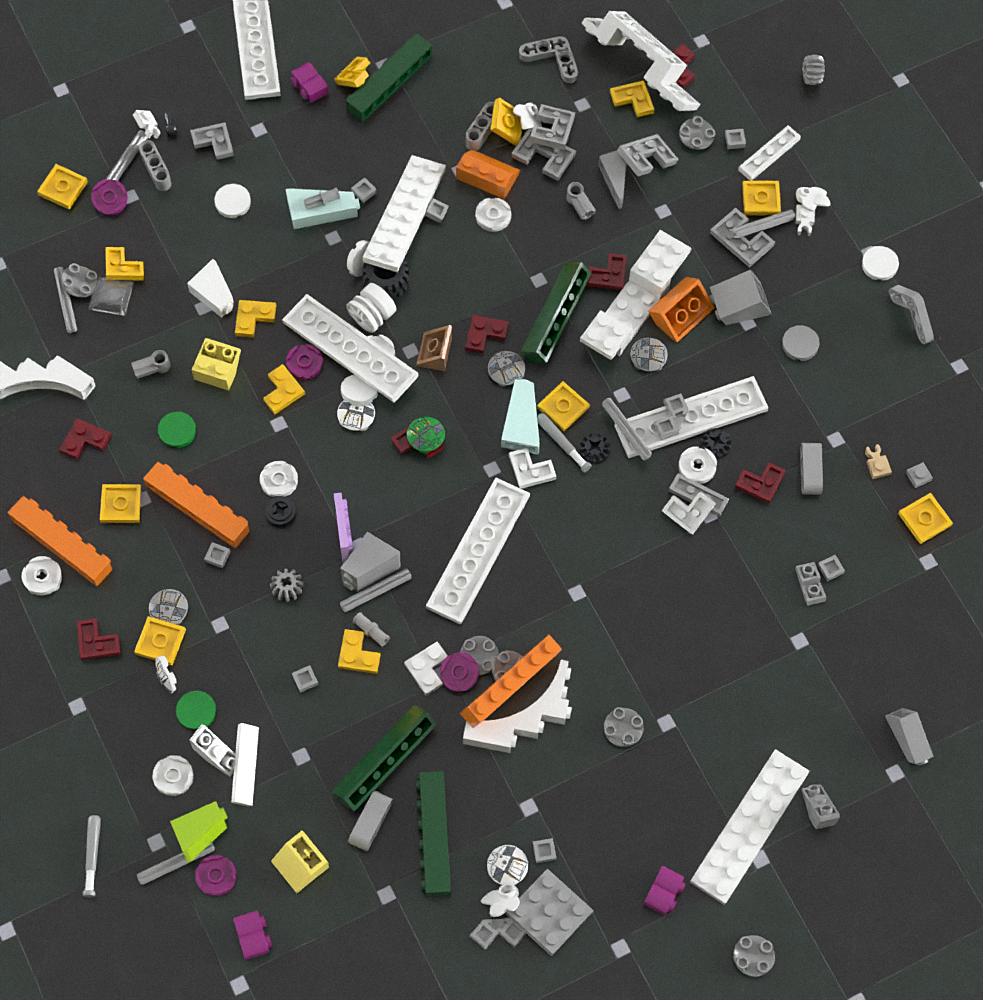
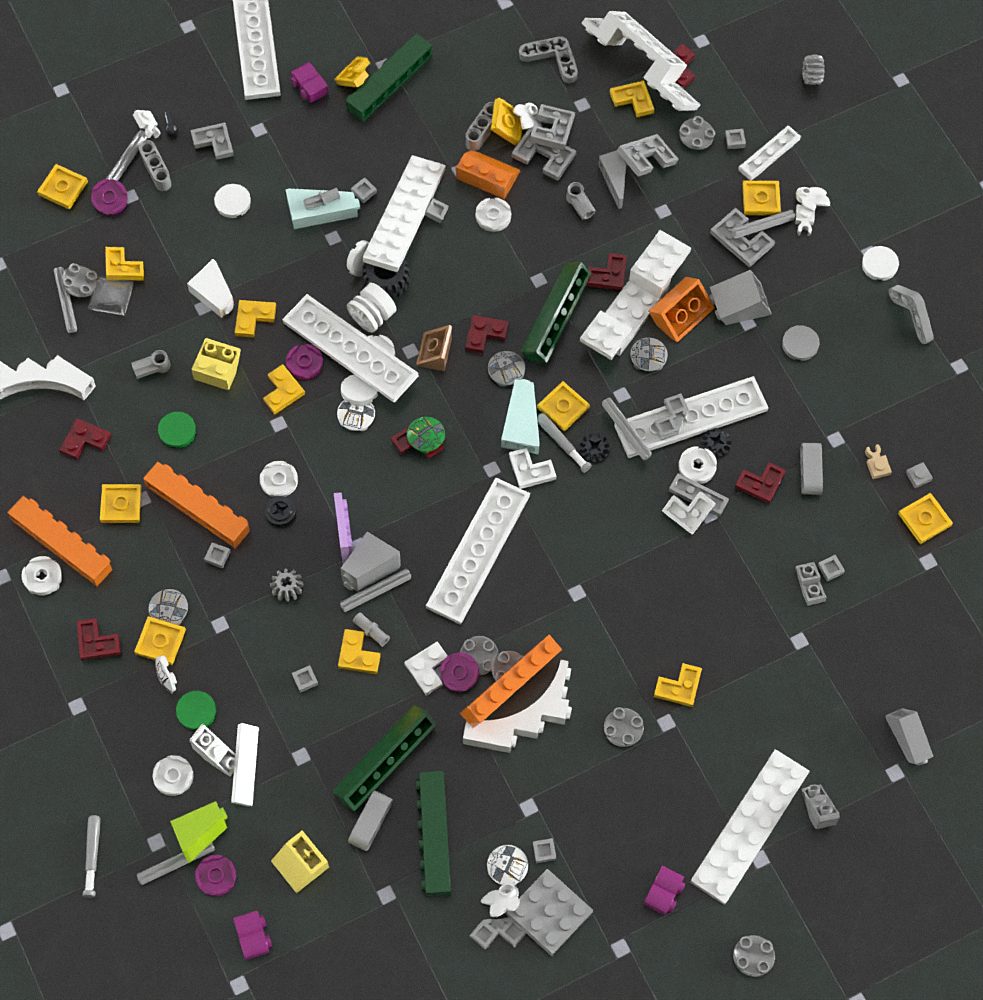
none -> yellow plate [654,663,702,707]

